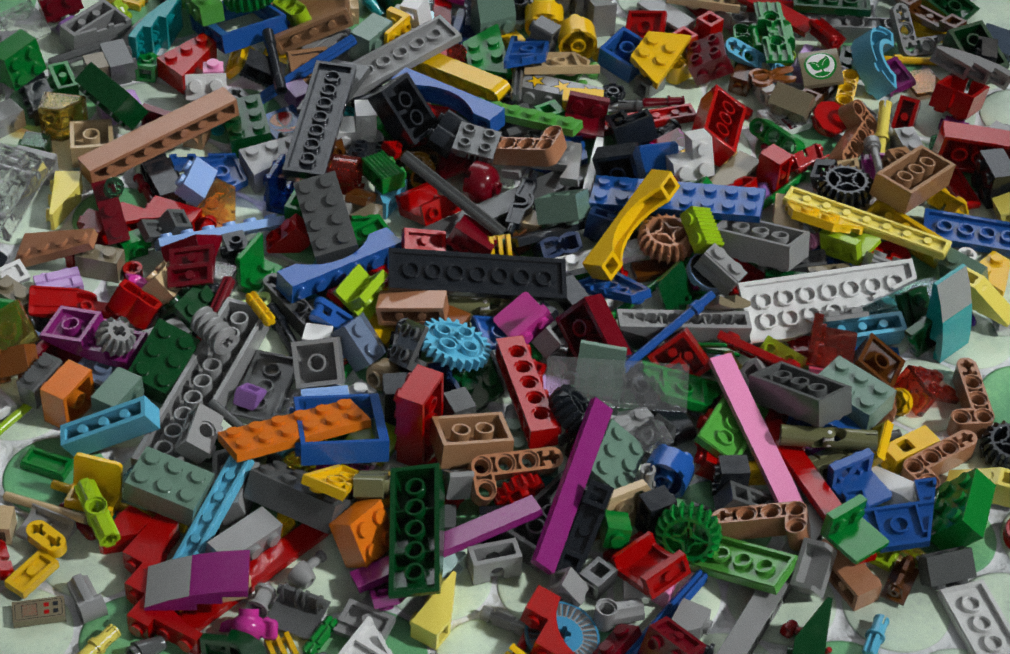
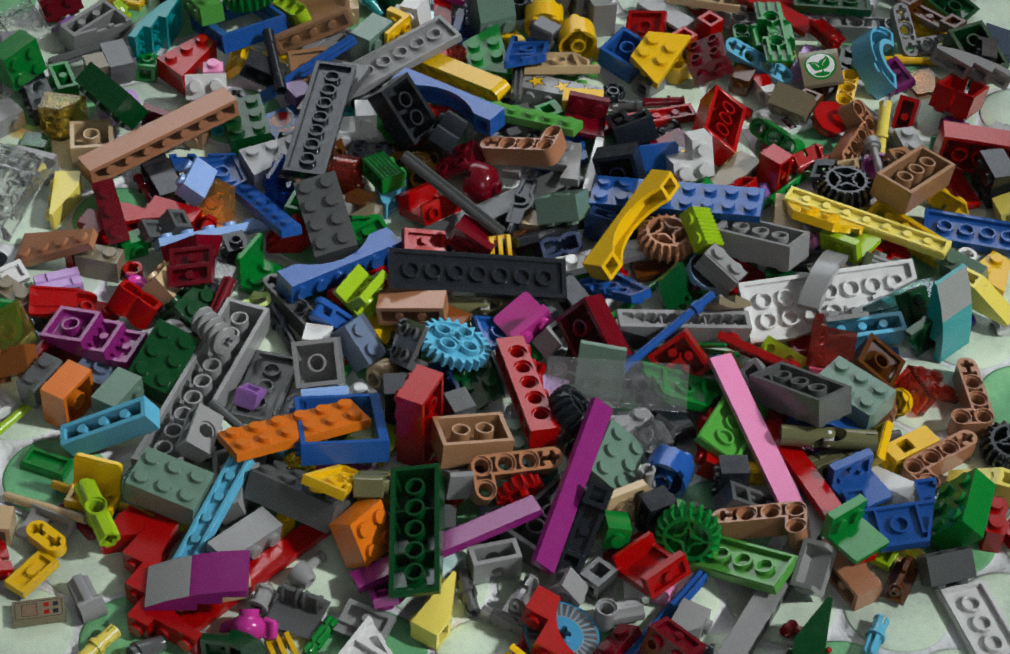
light grey gear [95,317,136,358] -> none
clear green bush [103,177,124,199] -> none
yellow axle [245,291,276,327] -> none
red tile [381,141,402,159] -> none
dark grey hinge [451,121,502,164] -> none
dark orange piece [748,66,797,87] -> none
none -> blue plate [233,184,302,238]
none -> dark grey pin [456,568,481,618]
none -> light grey hinge [501,573,539,619]
none -> light grey slope [797,250,849,312]
none -> red brick [978,496,1008,553]

